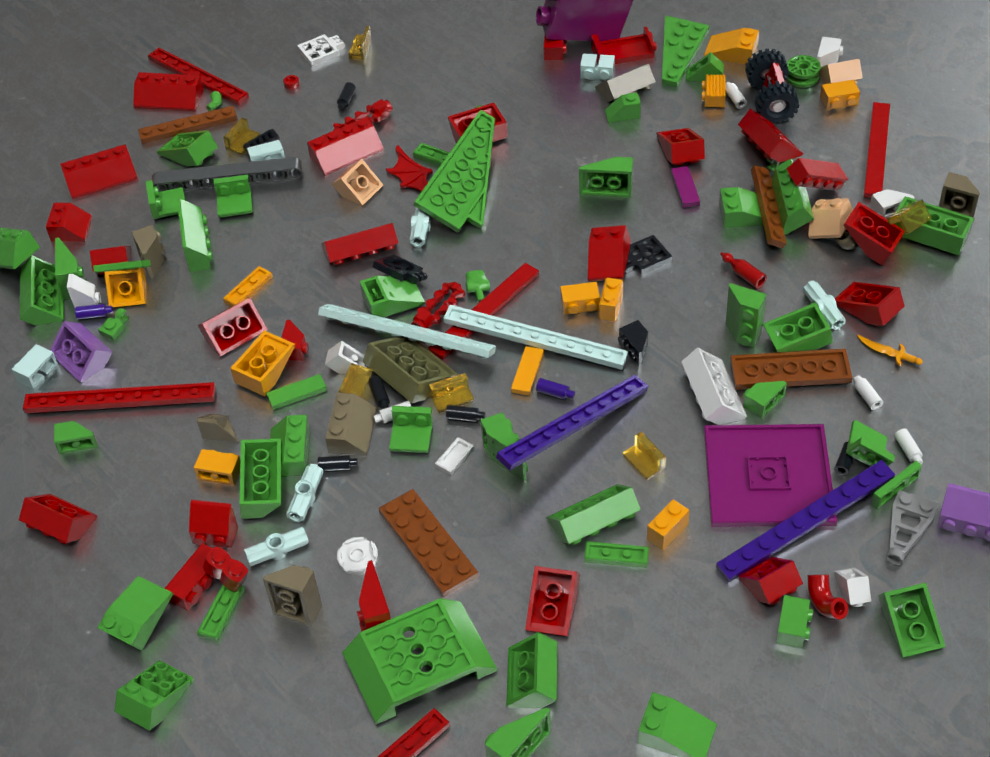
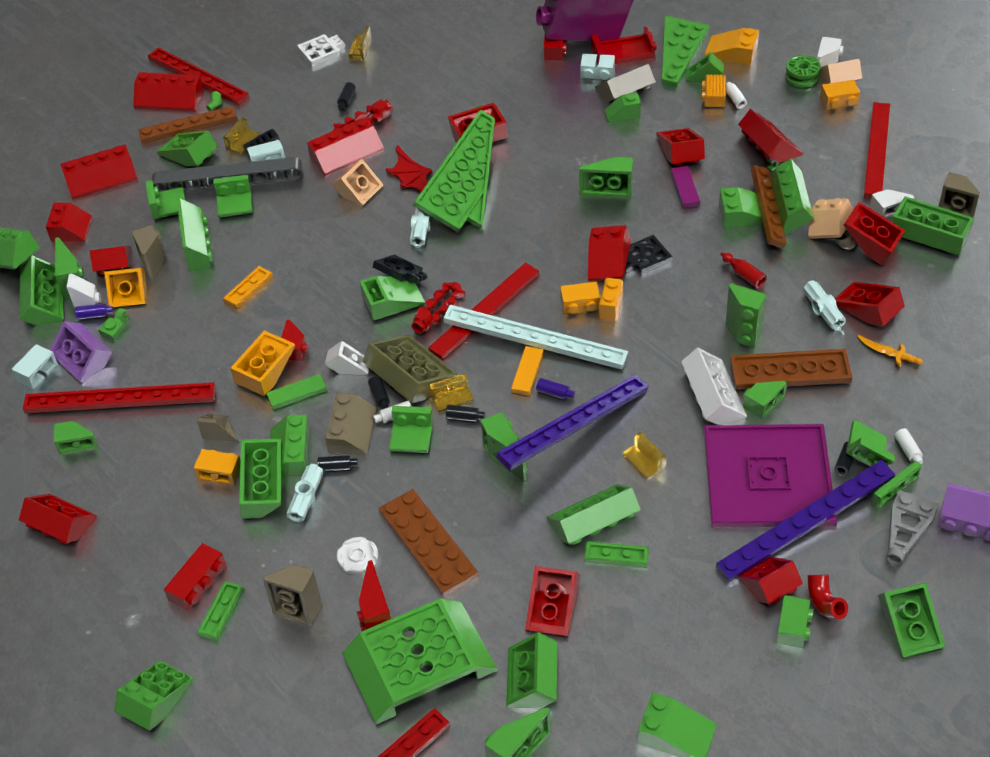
bright green tile [93,260,151,273] -> none
bright green slope [97,576,174,651] -> none
red slope [189,500,238,548] -> none
red slope [198,298,268,357] -> none
red brick [203,546,248,591] -> none
light aqua piece [244,527,309,566] -> none
red tile [283,75,300,90] -> none
light aqua plate [318,303,496,359] -> none
red slope [321,223,398,265] -> none
clear yellow panel [338,363,373,397] -> none
bright green tile [413,143,450,166] -> none
white tile [435,437,474,476] -> none
bright green piece [465,270,490,303] -> none
black slope [618,320,648,365] -> none
light orange brick [647,499,690,550] -> none
black plate [745,48,799,124] -> none
bright green slope [763,302,834,352] -> none
red brick [786,158,849,190] -> none
white slope [834,568,871,607] -> none
white cylinder [853,375,883,410] -> none
clear yellow panel [887,199,931,234] -> none

